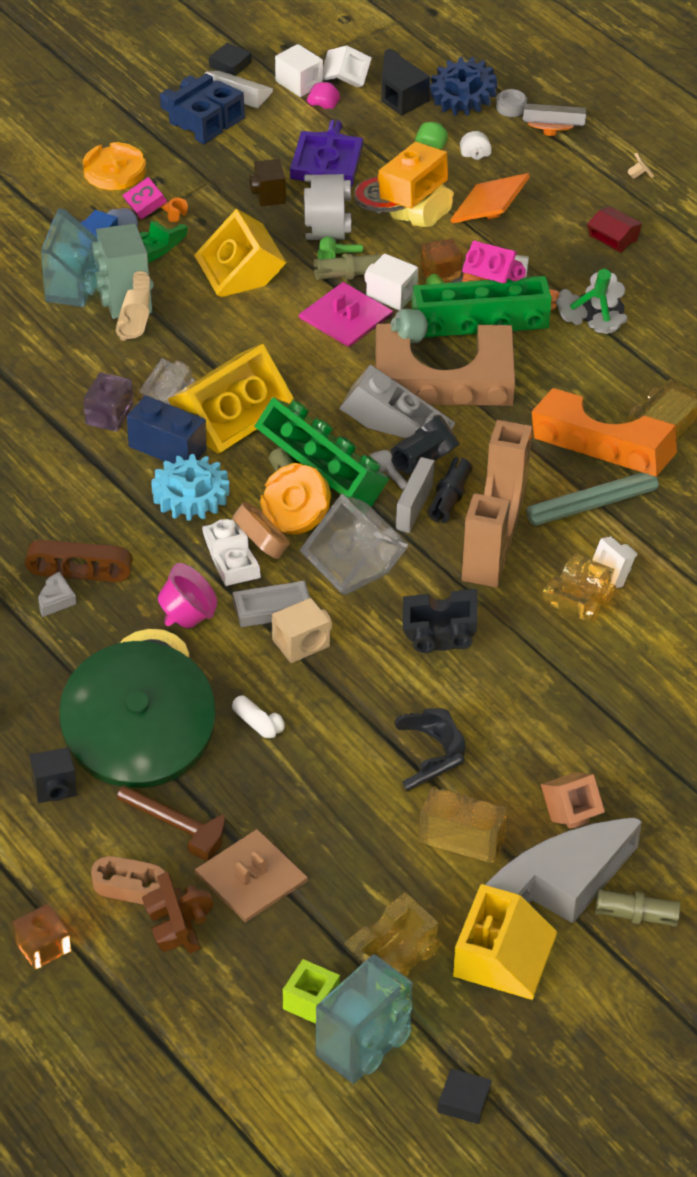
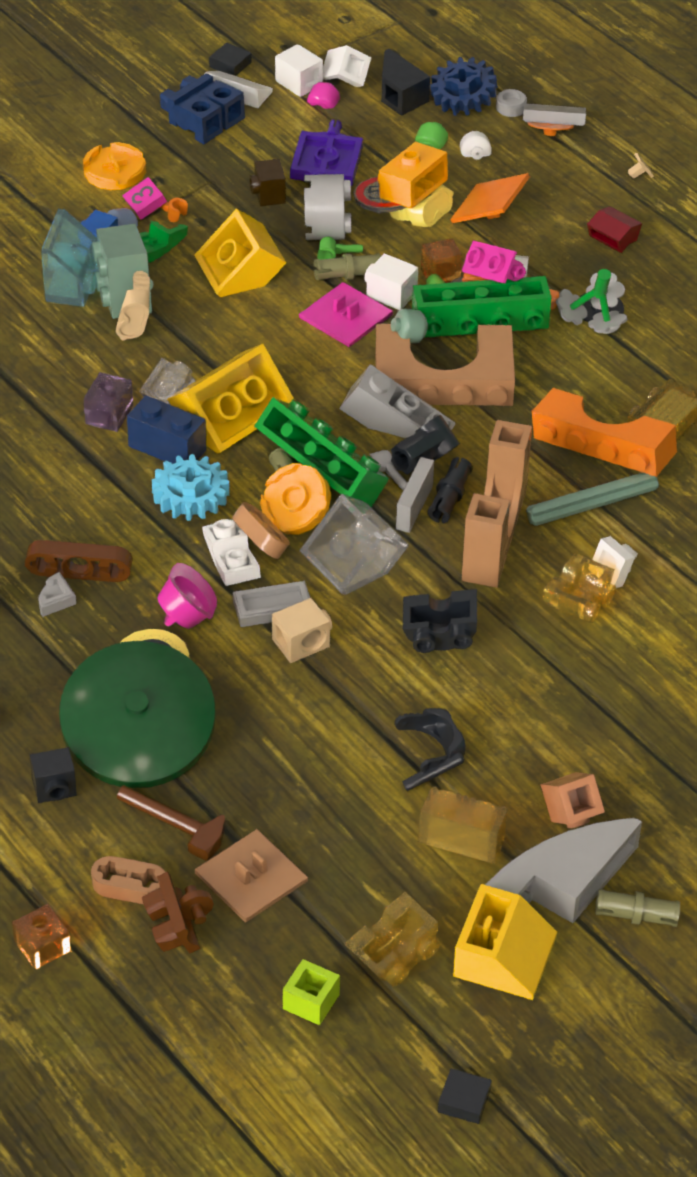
white arm [232,695,285,738] -> none
clear light blue brick [316,954,413,1084] -> none

